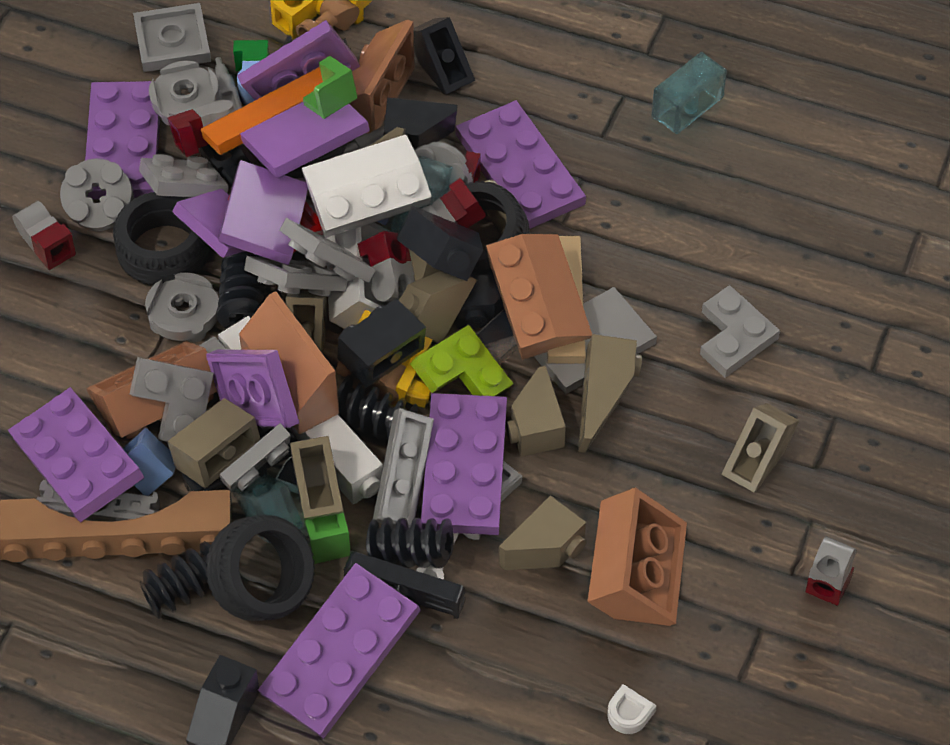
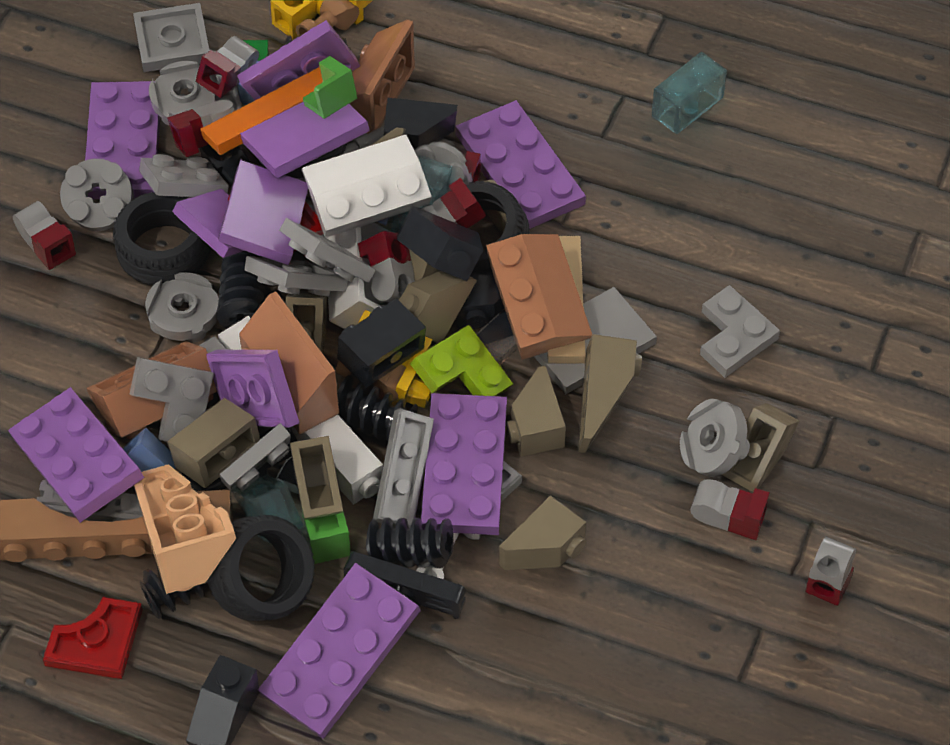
black slope [414,17,476,94] -> none
nougat slope [588,487,687,626] -> none
white tile [607,684,657,734] -> none
none -> red tile [43,597,143,679]
none -> light nougat wedge [134,464,236,594]
none -> dark red leg [195,36,259,98]
none -> light grey plate [680,399,750,477]
none -> leg [690,479,770,541]

